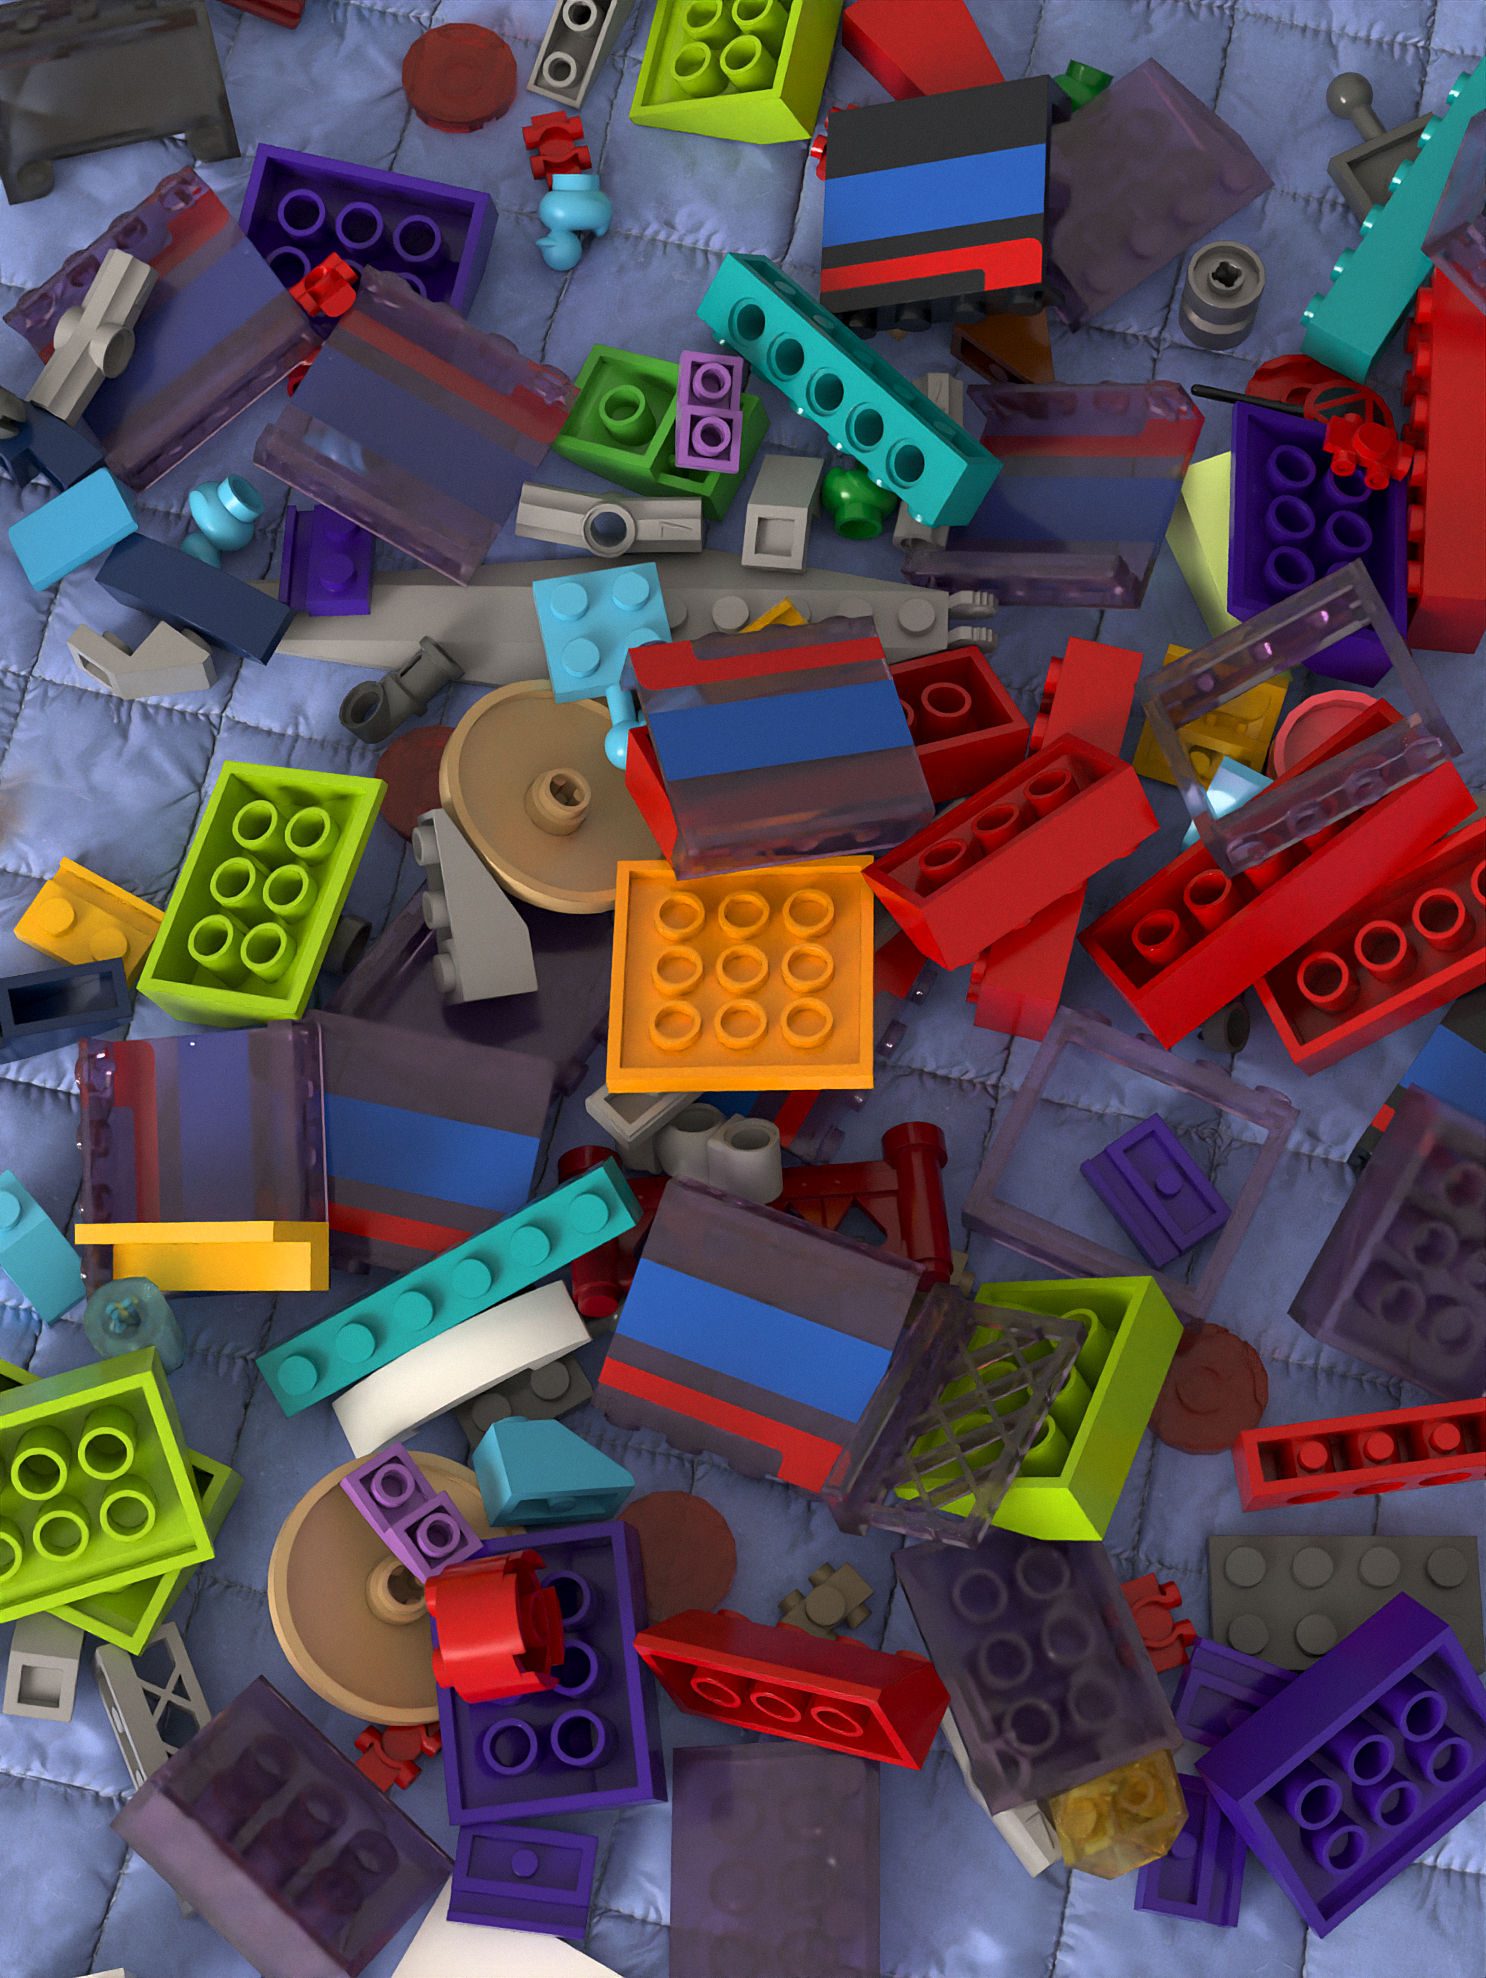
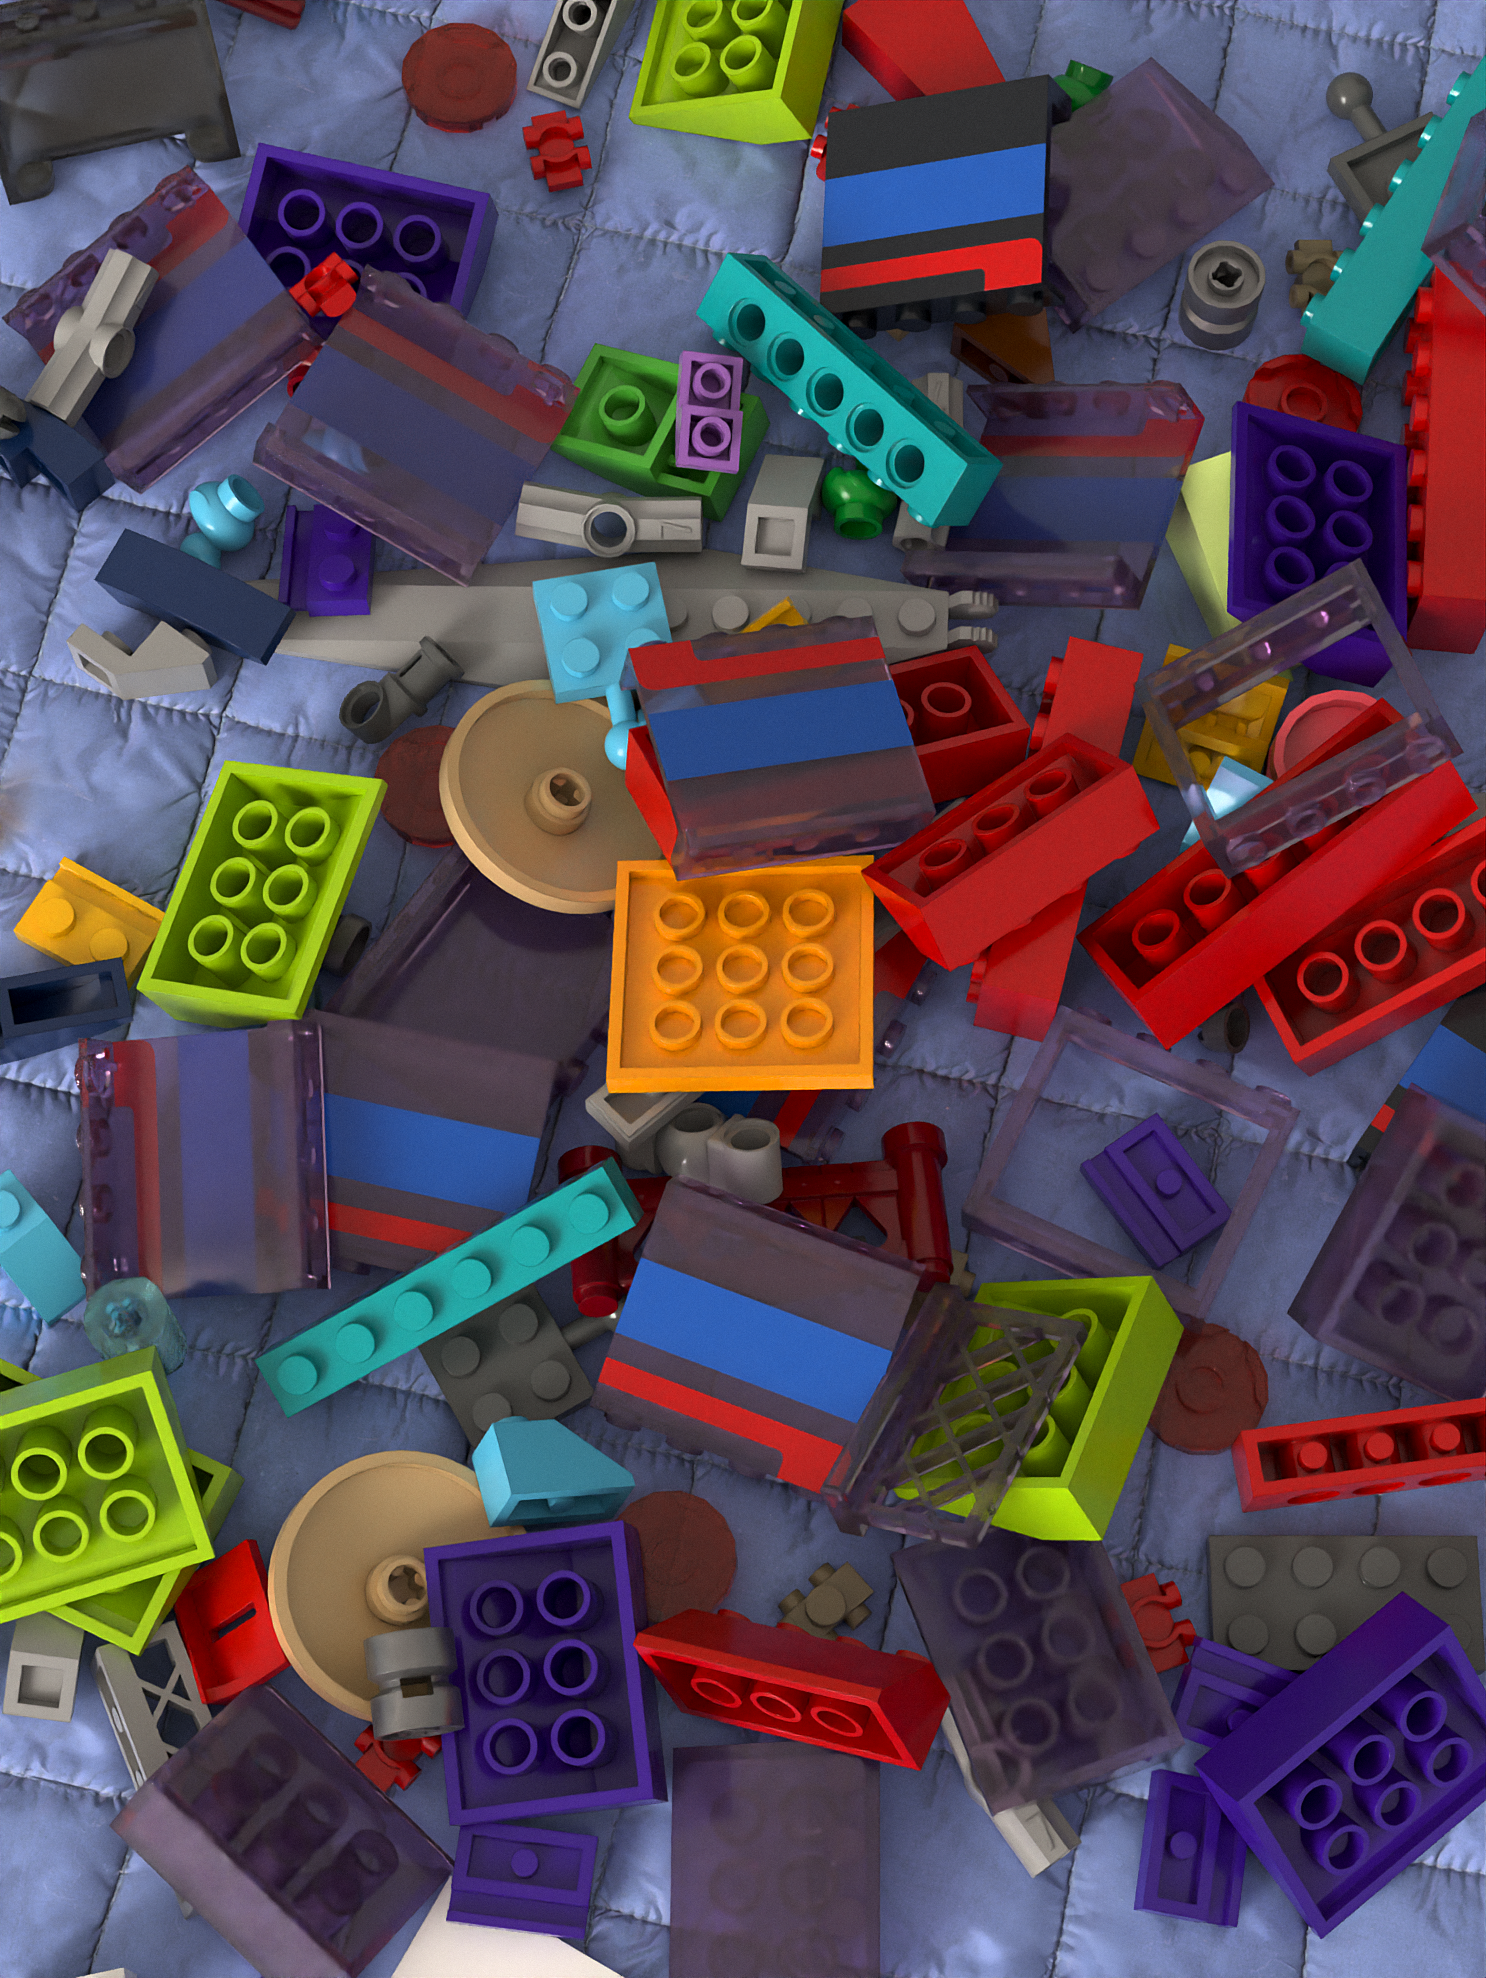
dark azure slope [8,467,139,592] -> none
yellow fence [75,1221,329,1291] -> none
white slope [332,1280,593,1459] -> none
medium lavender slope [339,1441,484,1585] -> none
light grey slope [412,808,538,1006] -> none
red brick [424,1549,565,1704] -> none
medium azure animal [535,174,614,271] -> none
clear yellow slope [1049,1747,1189,1880] -> none
piece [1190,379,1395,430] -> none
red piece [1322,413,1414,490] -> none
none -> red piece [173,1539,291,1706]
none -> flat silver wheel [363,1627,465,1741]
none -> dark tan piece [1285,240,1343,316]

